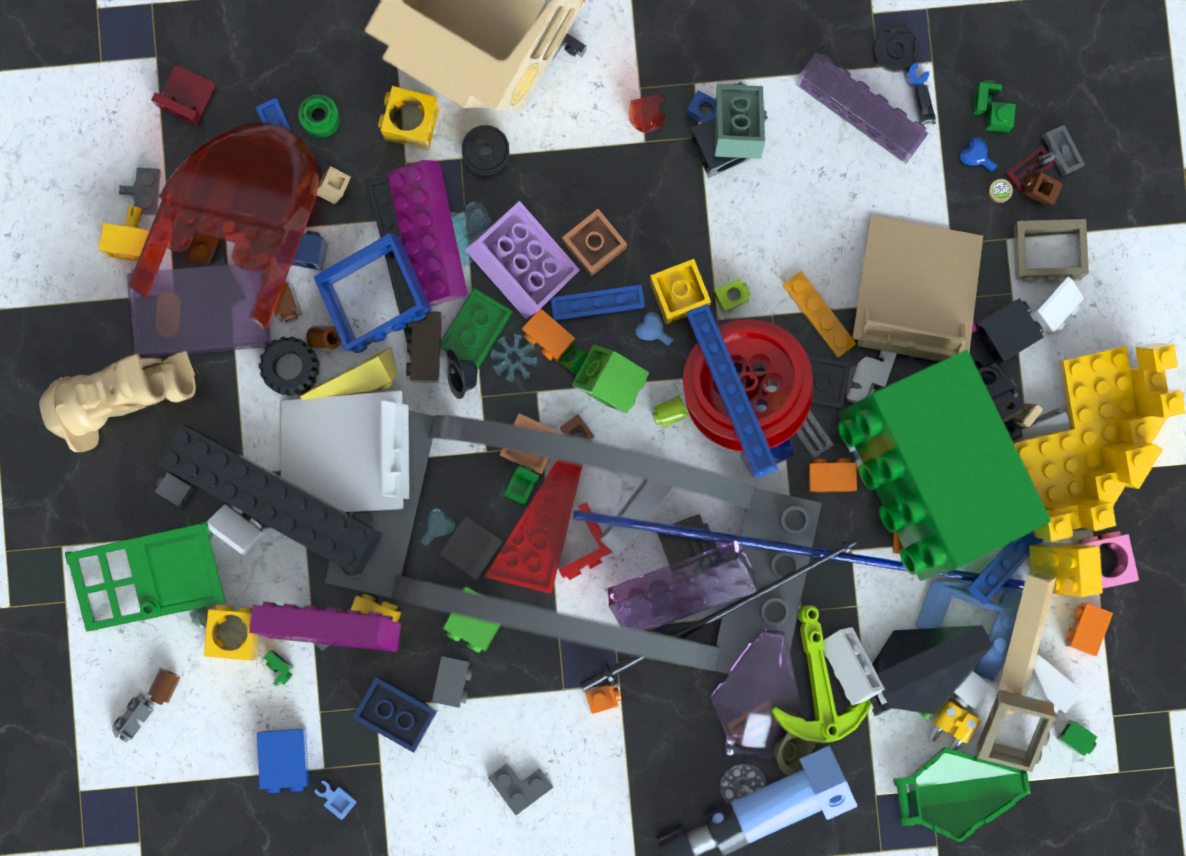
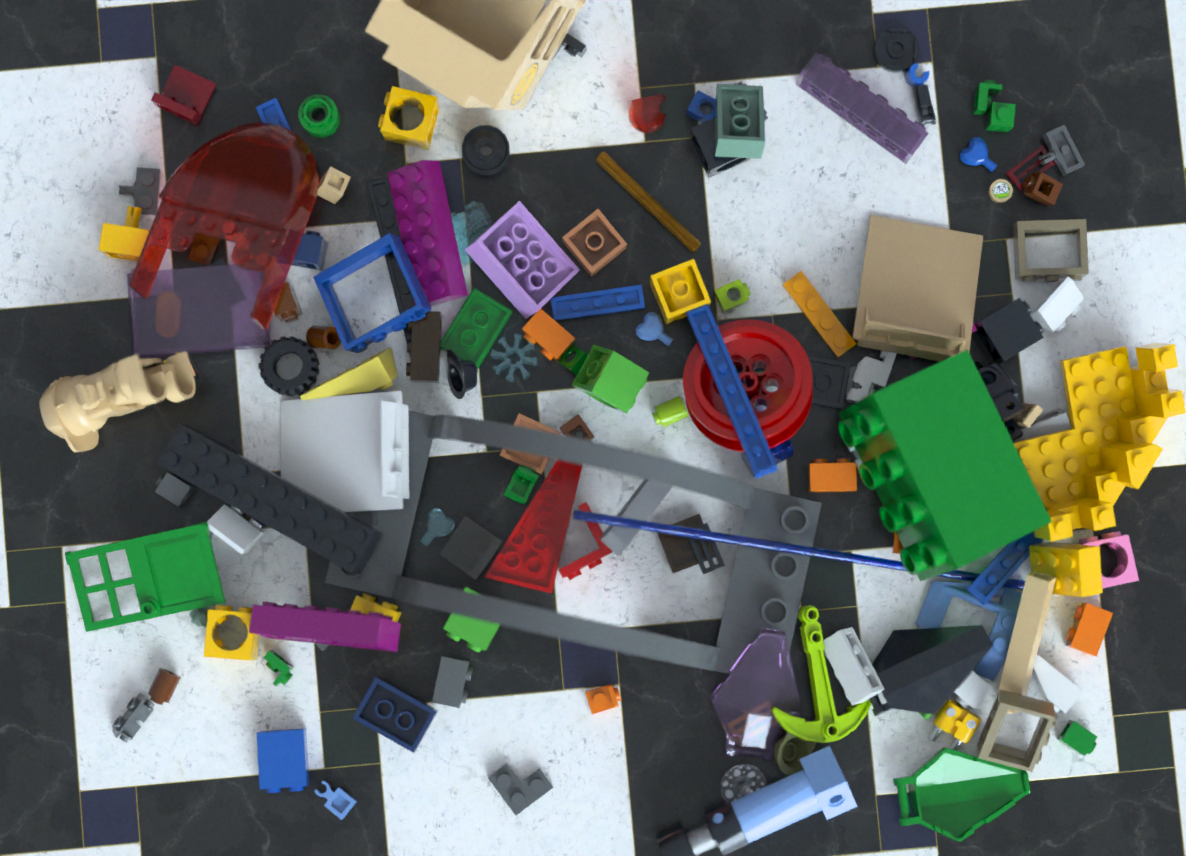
black piece [580,540,857,691] -> none
clear purple brick [607,541,757,632] -> none
clear tile [796,410,833,458] -> none
none -> pearl gold axle [596,152,701,252]

